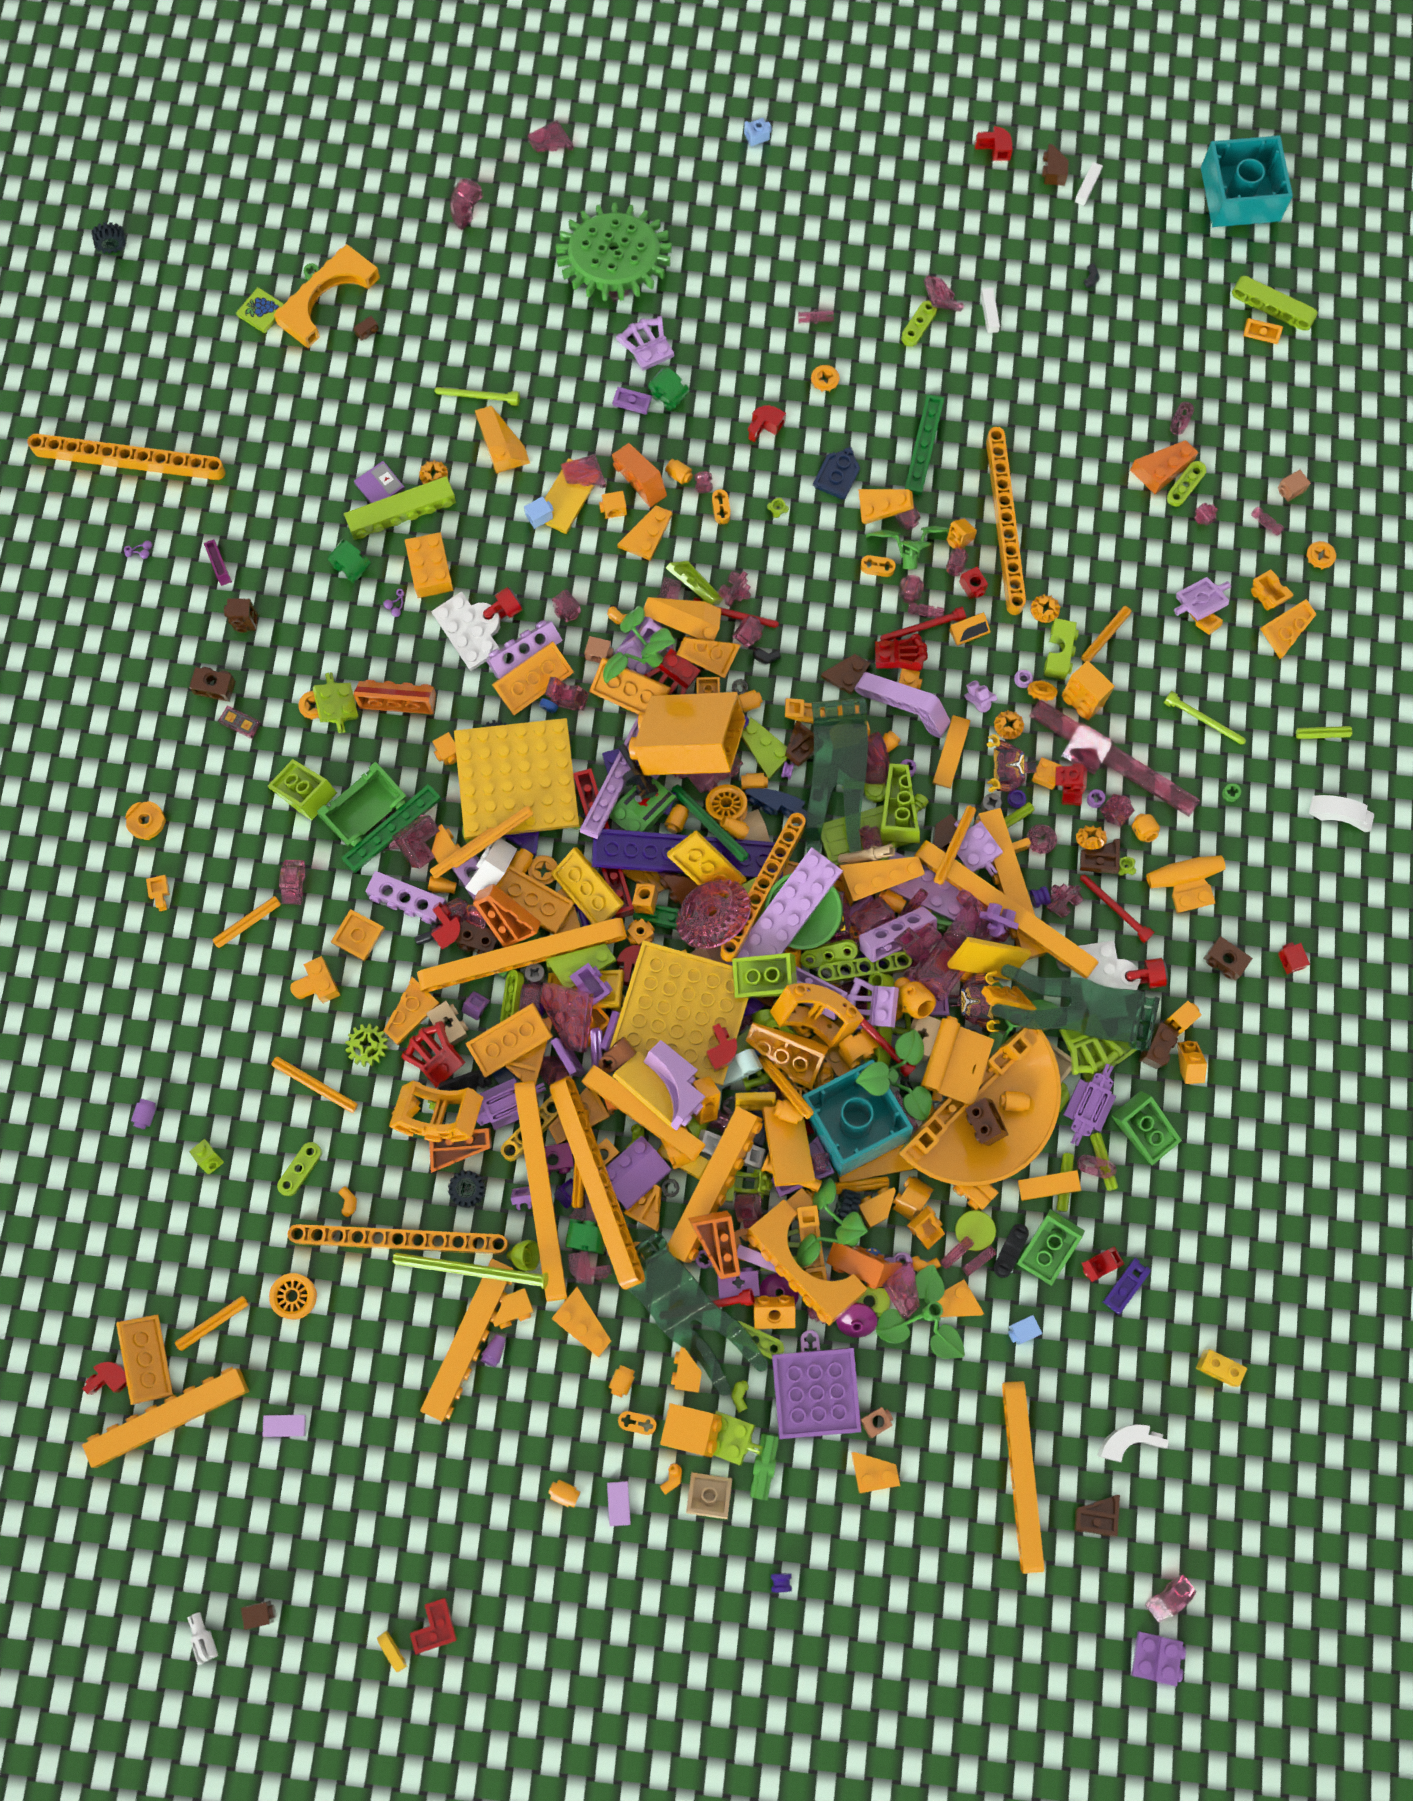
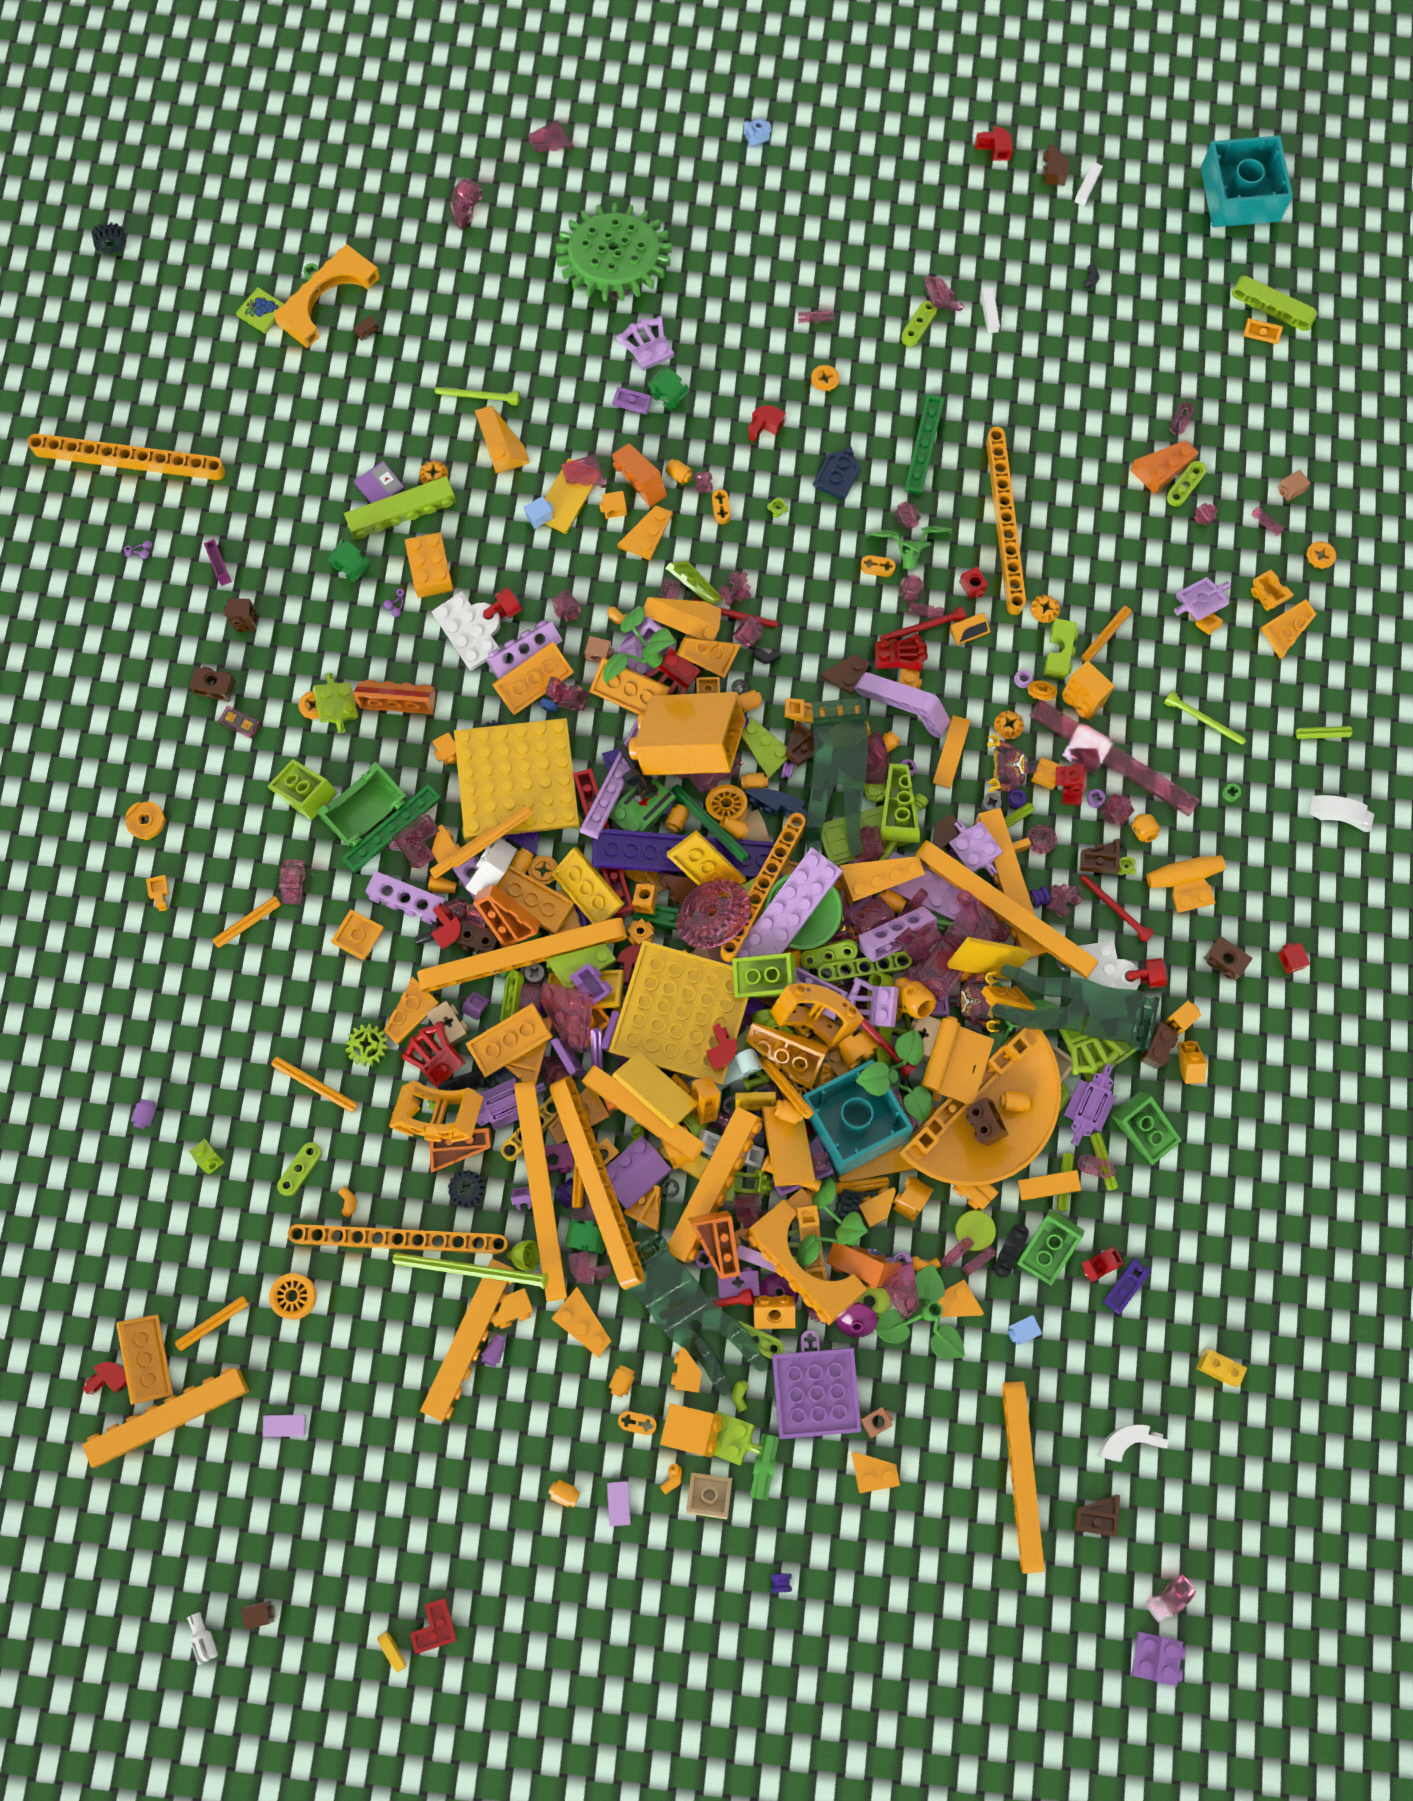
light orange brick [290,956,340,1003] -> none
dark orange piece [598,1037,637,1073] -> none
lavender arch [644,1040,705,1131] -> none
tan pin [838,844,895,865] -> none
light orange wing [859,489,914,524] -> none
light orange cylinder [907,1205,945,1250] -> none
light orange axle [934,805,976,885] -> none
light orange slope [946,518,977,552] -> none
clear pink brick [946,547,969,576] -> none
lavender hips [964,680,998,713] -> none
medium lavender hips [979,903,1019,938] -> none
light orange gear [1076,825,1107,850] -> none

